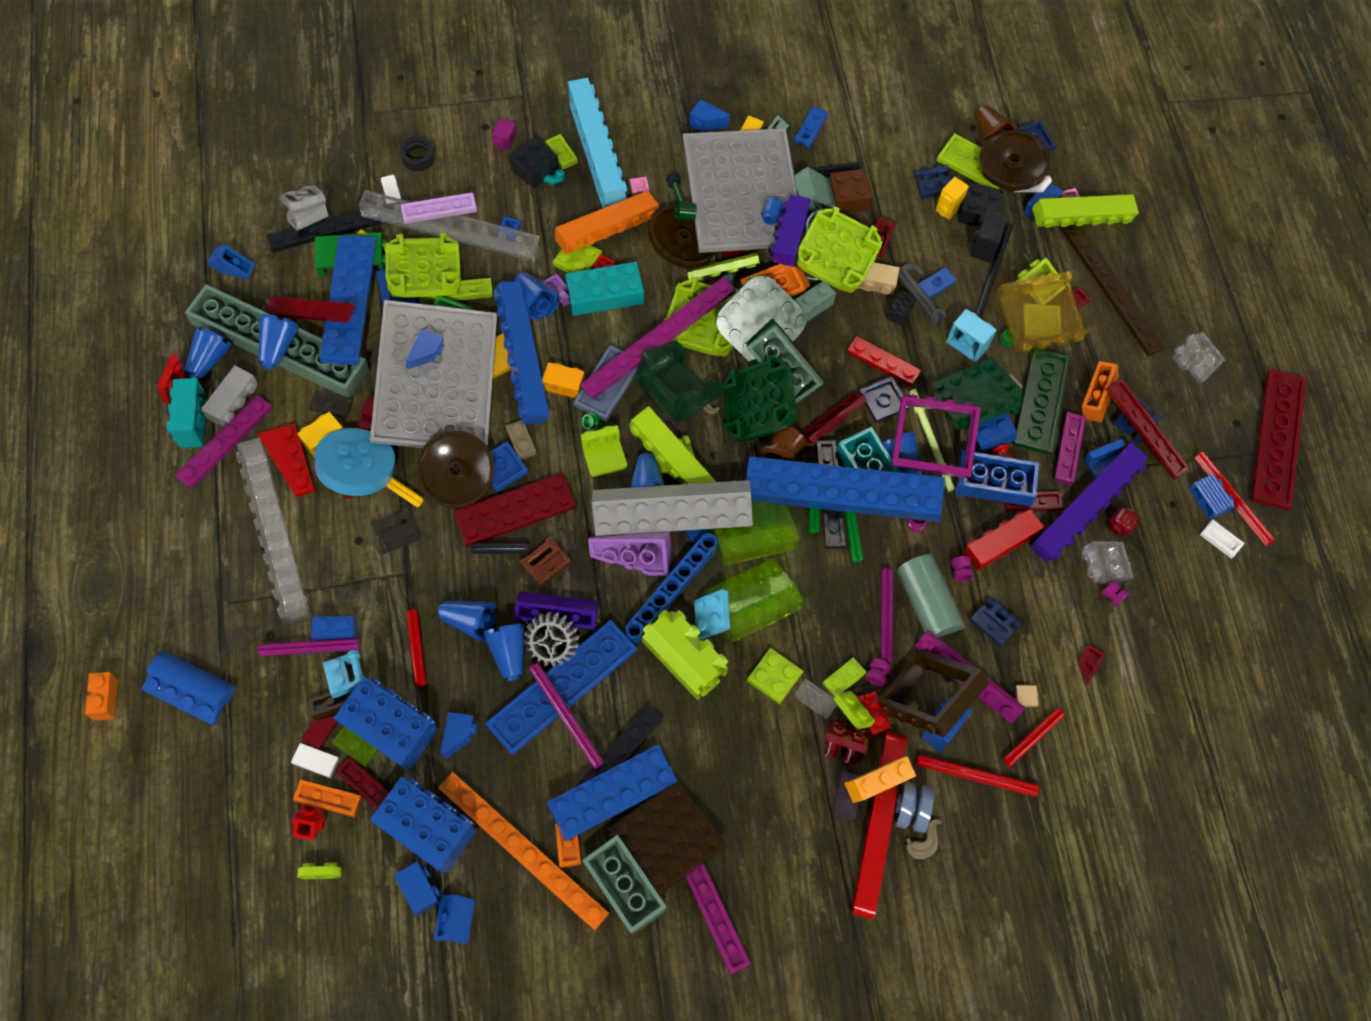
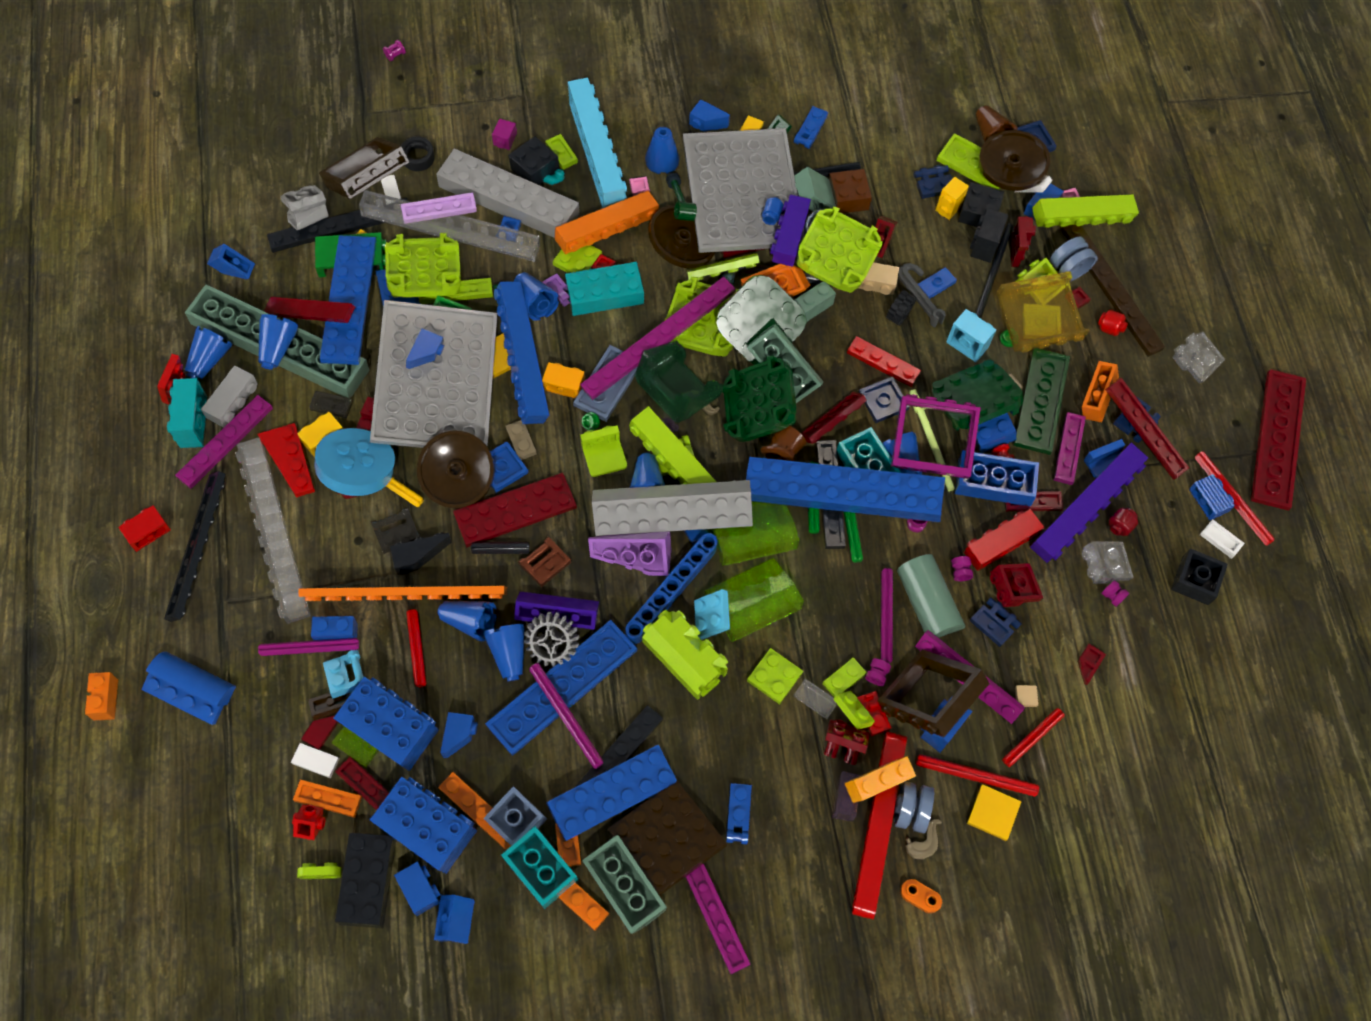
none -> red brick [118,505,171,552]
none -> black plate [164,471,226,622]
none -> orange plate [299,586,507,601]
none -> window [319,137,409,199]
none -> black brick [335,833,396,928]
none -> magenta bush [383,40,406,62]
none -> black slope [390,532,452,575]
none -> light grey brick [436,149,580,238]
none -> sand blue slope [483,787,547,846]
none -> teal brick [501,826,578,909]
none -> blue cone [645,127,680,174]
none -> blue plate [726,783,752,844]
none -> orange plate [900,879,942,913]
none -> yellow tile [967,784,1021,841]
none -> dark red plate [990,563,1043,607]
none -> dark red plate [1010,216,1036,267]
none -> sand blue wheel [1050,237,1098,282]
none -> red head [1098,310,1128,336]
none -> black brick [1171,548,1228,605]

